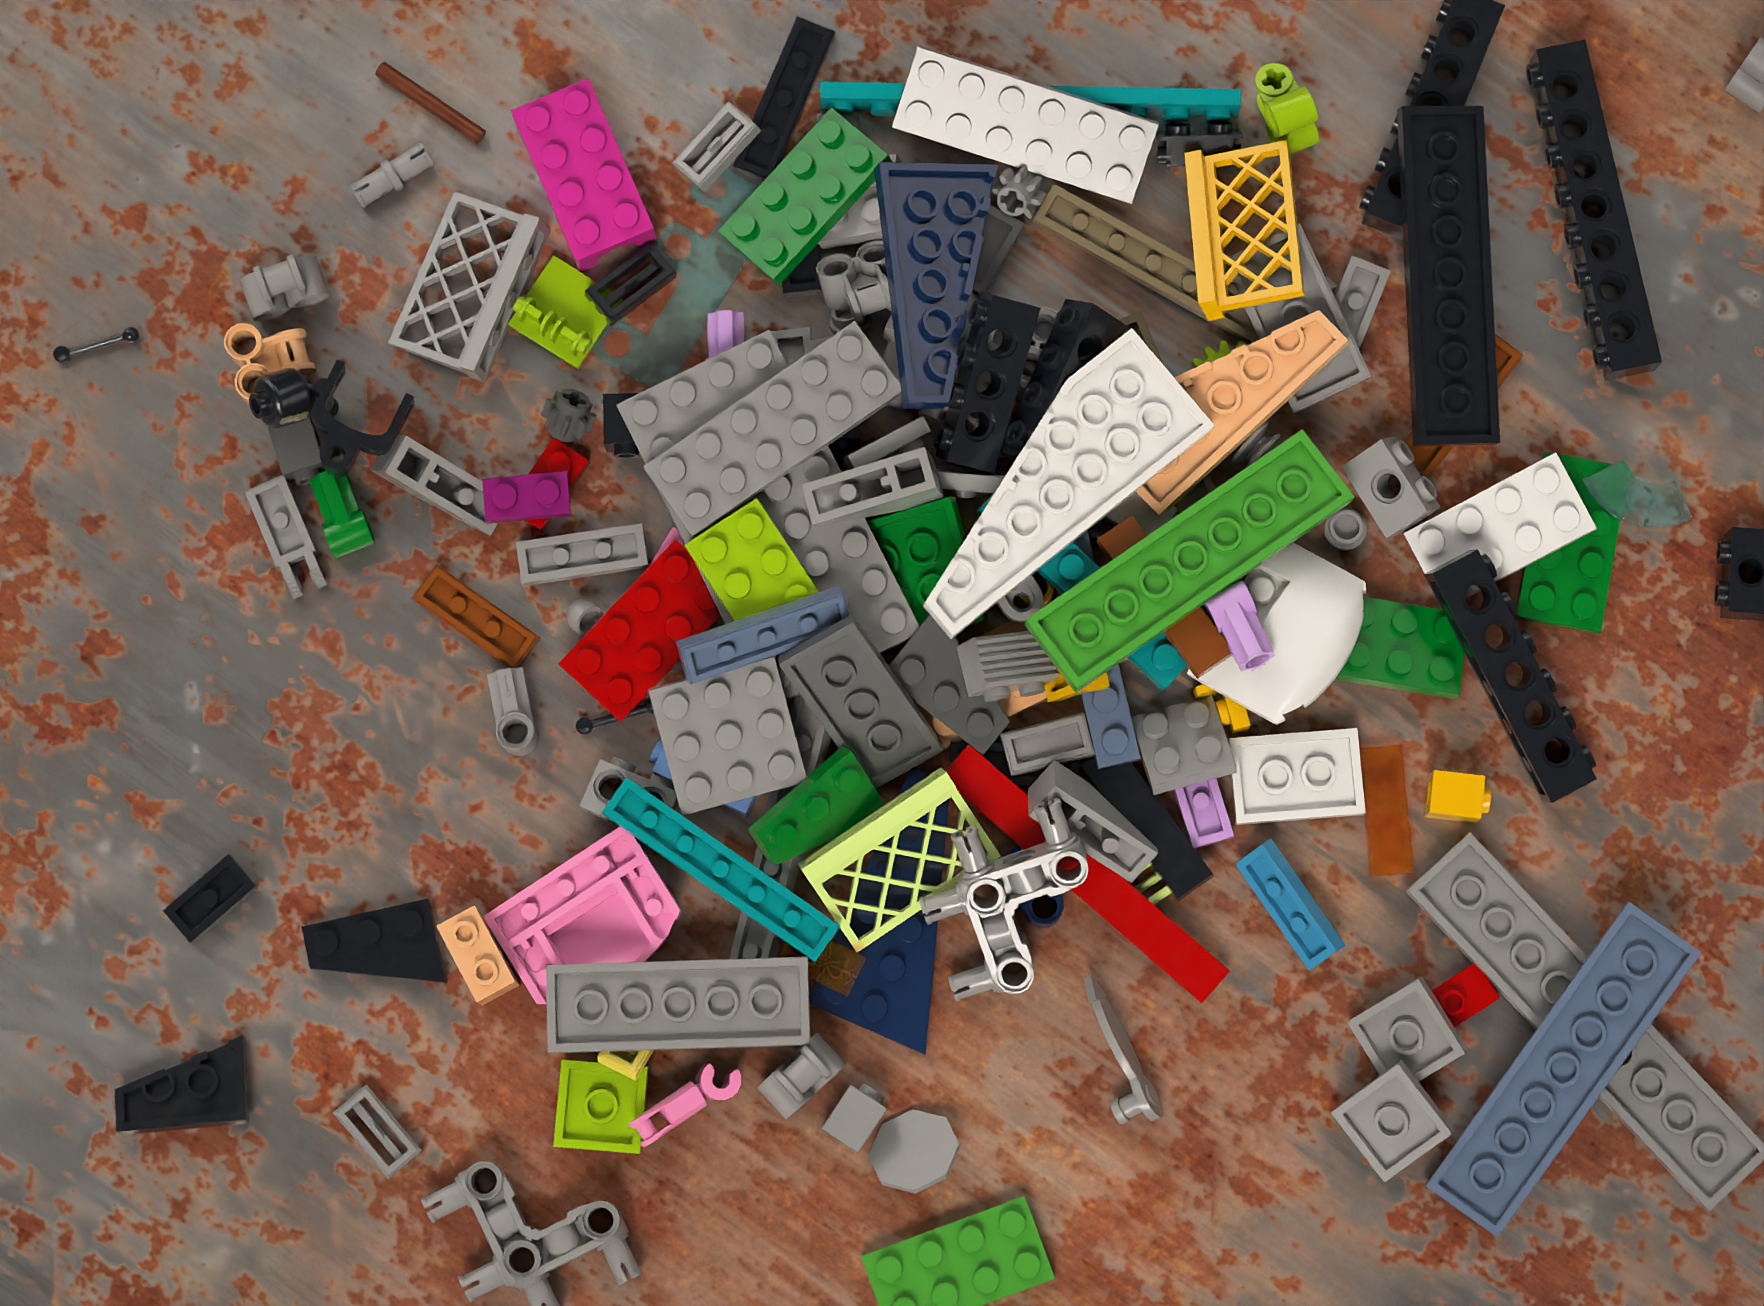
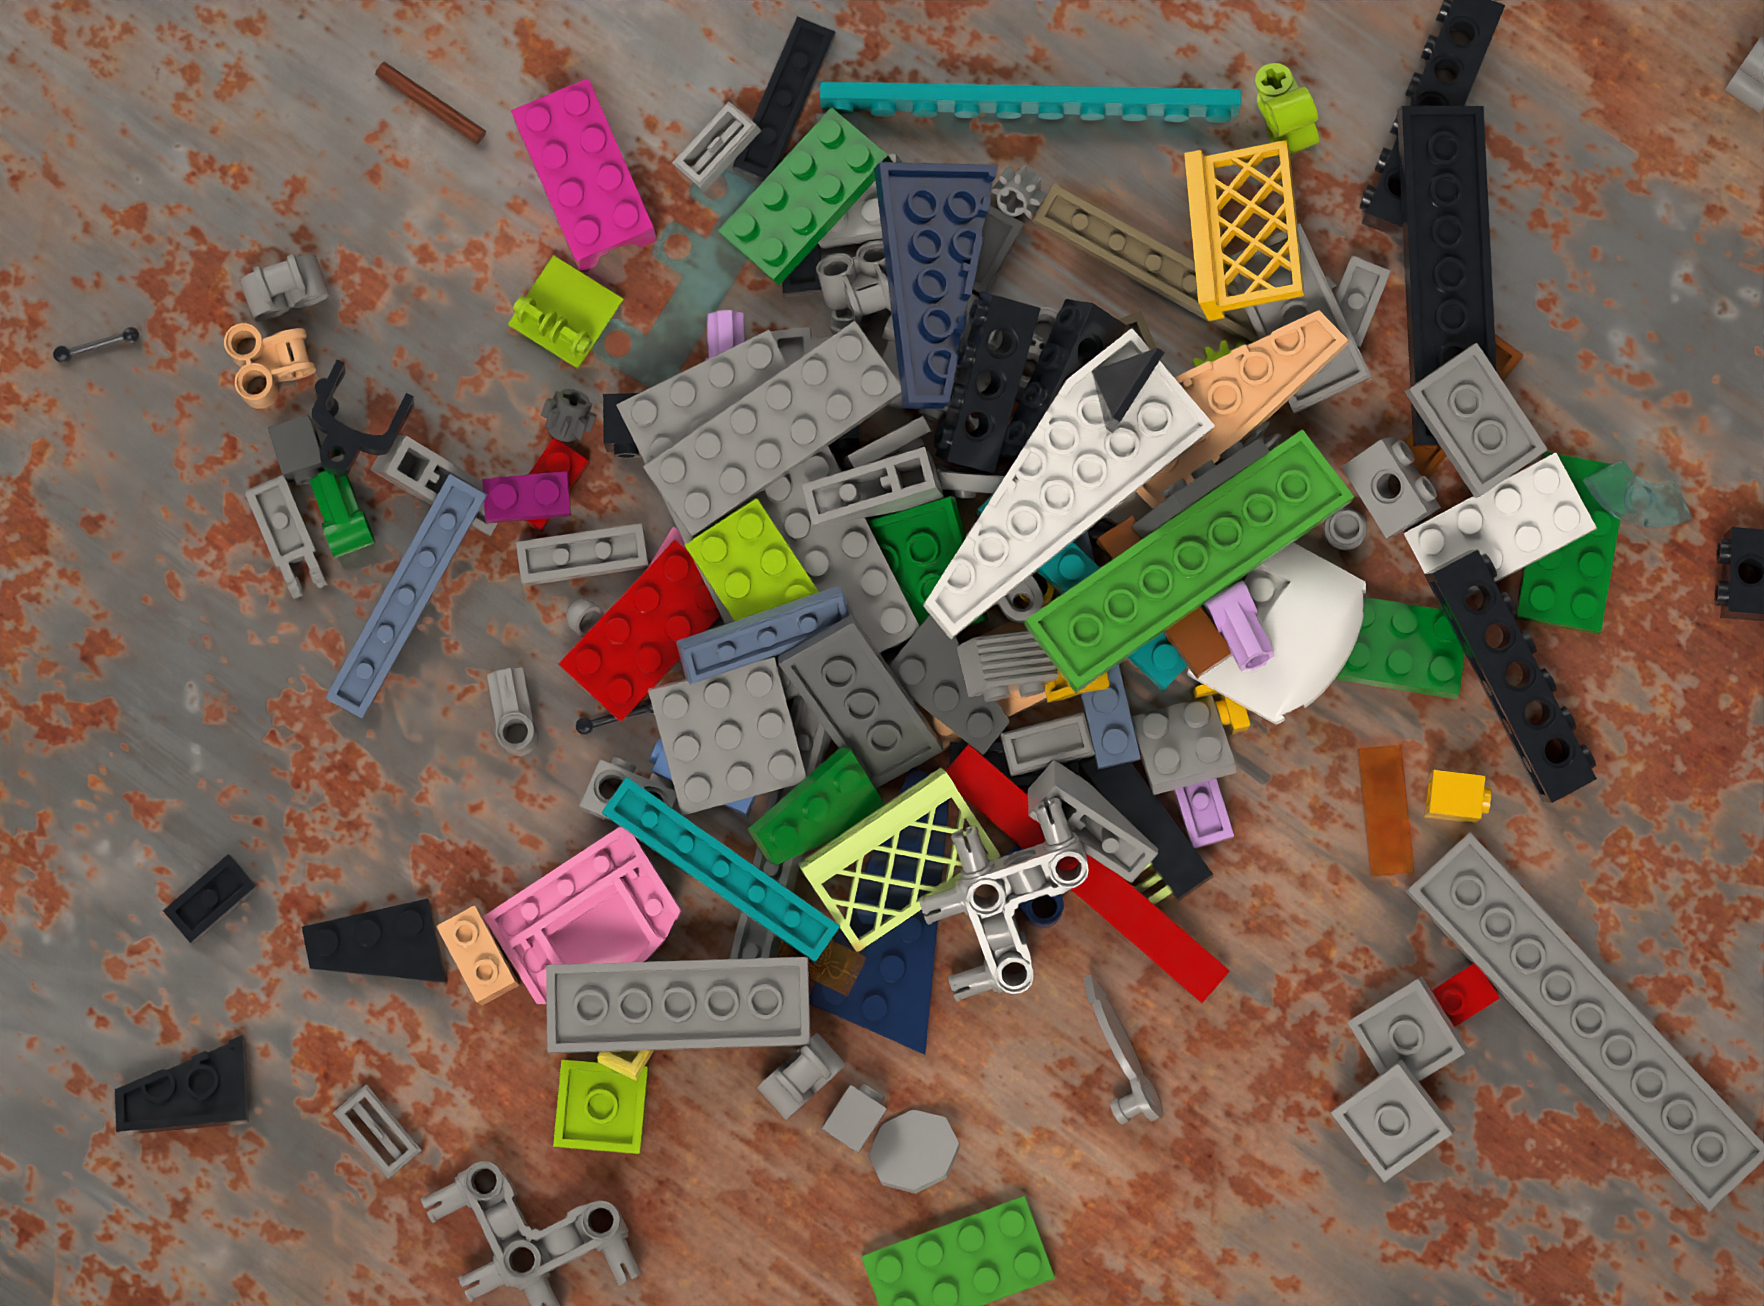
black head [249,368,316,428] -> none
light grey pin [349,142,434,209] -> none
light grey fence [388,191,550,383] -> none
dark orange tile [411,564,541,668] -> none
black tile [585,242,677,327] -> none
bright pink piece [628,1063,741,1147] -> none
plate [892,45,1159,204] -> none
black hinge [1156,122,1243,167] -> none
white plate [1228,728,1366,825] -> none
dark azure plate [1235,839,1346,970] -> none
sand blue plate [1425,901,1702,1238] -> none
black brick [1526,40,1662,381] -> none
none -> sand blue plate [325,474,488,719]
none -> black slope [1092,348,1165,433]
none -> dark grey wing [1132,438,1269,540]
none -> light grey plate [1404,343,1548,498]

